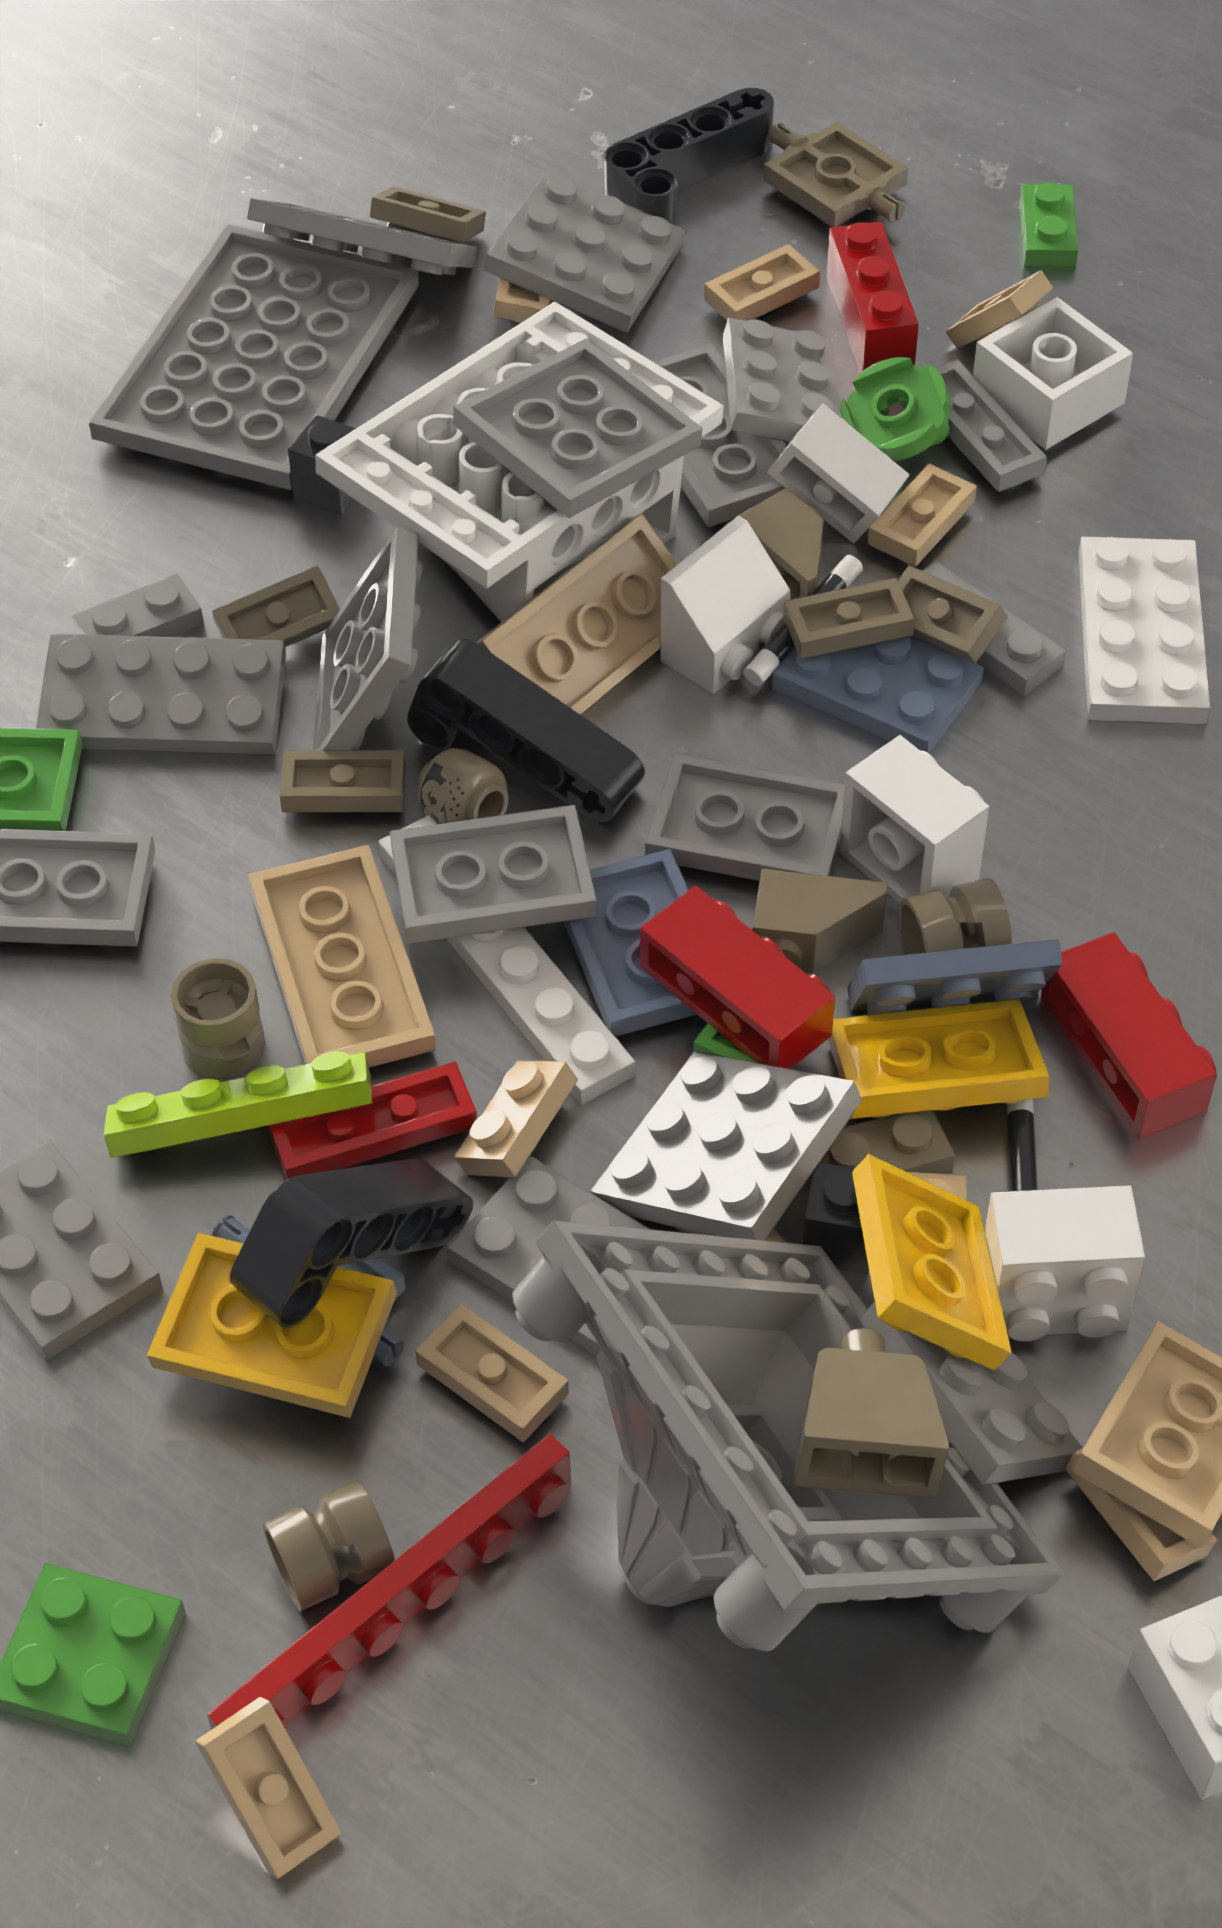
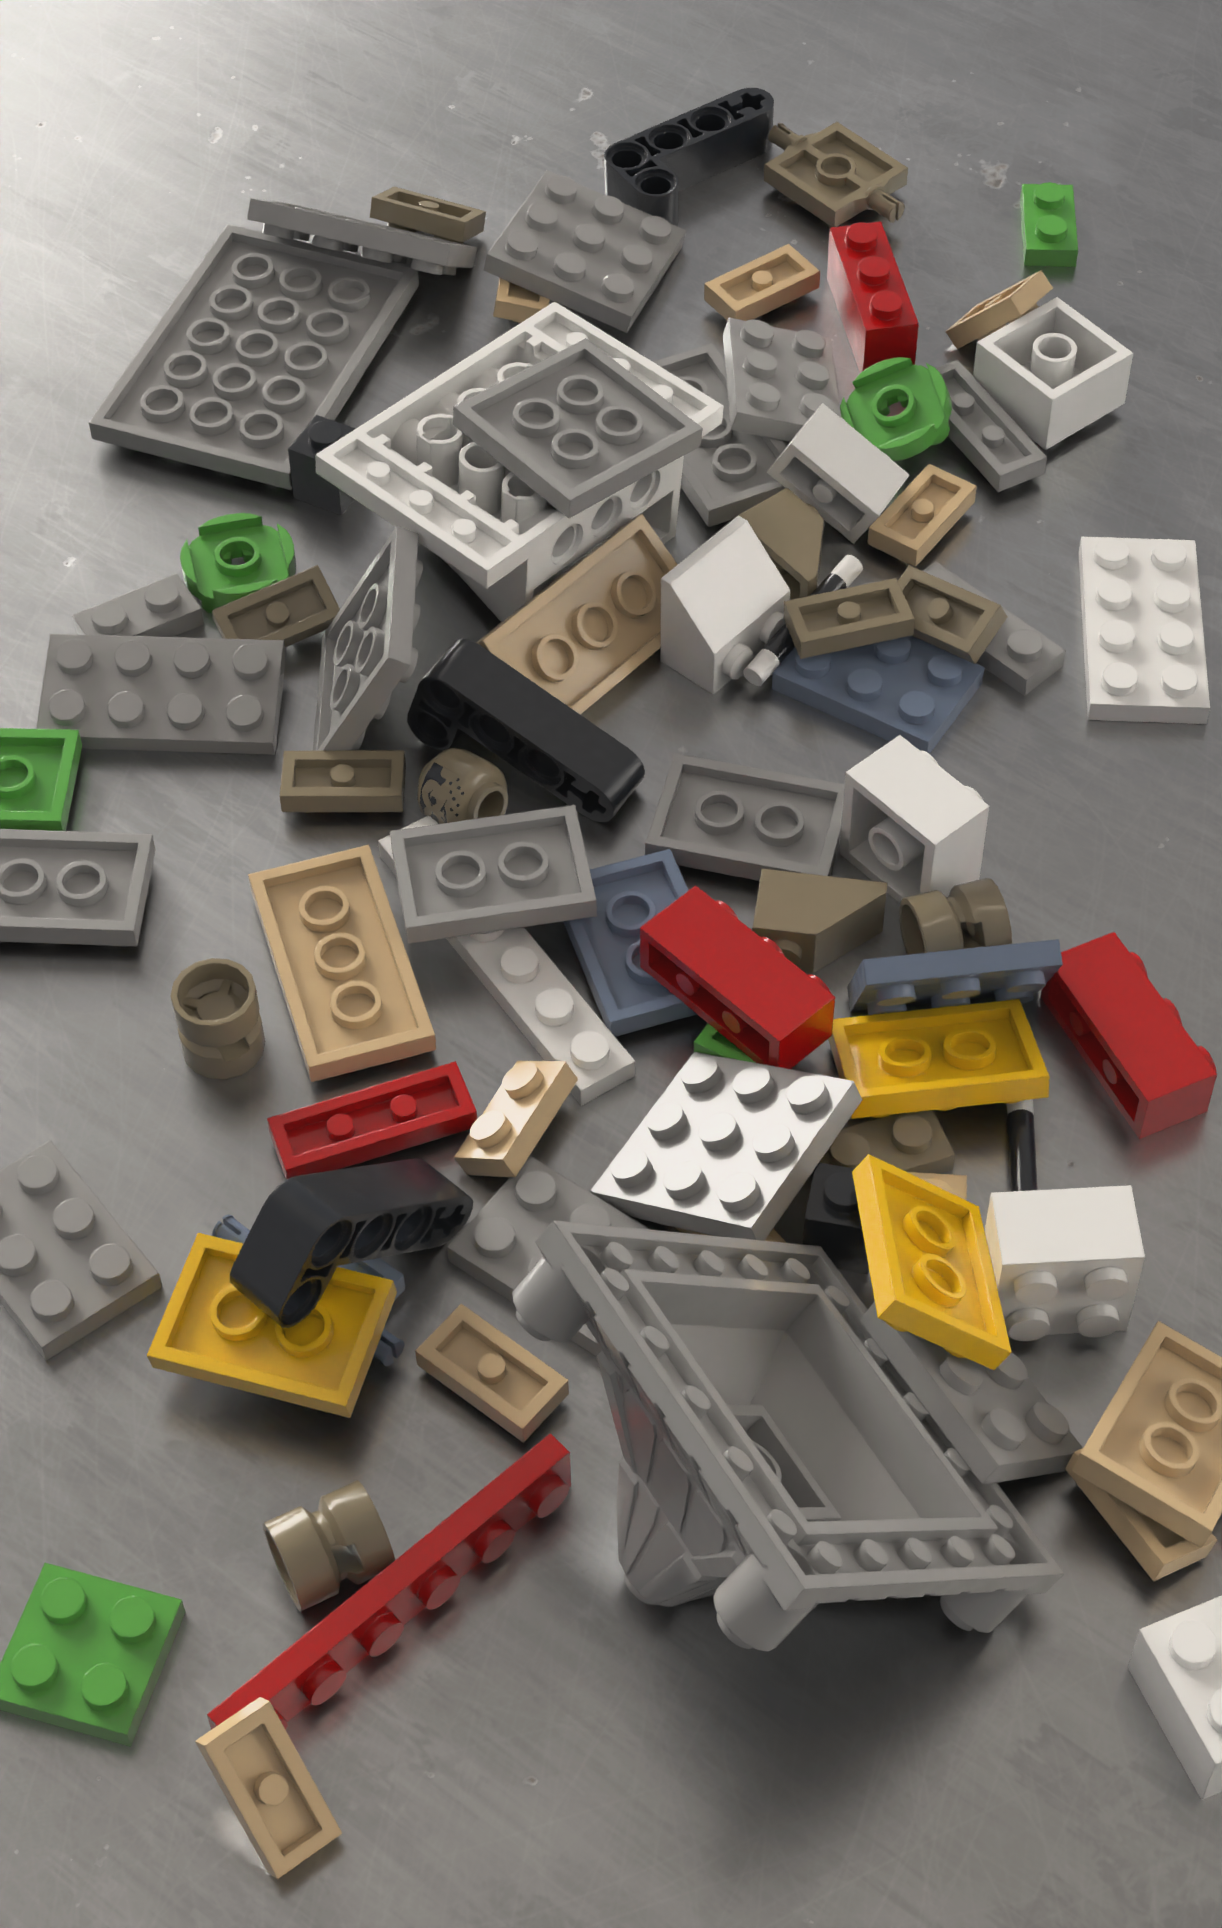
lime plate [104,1052,372,1158] -> none
dark tan torso [793,1328,949,1498] -> none
none -> bright green plate [180,513,296,613]

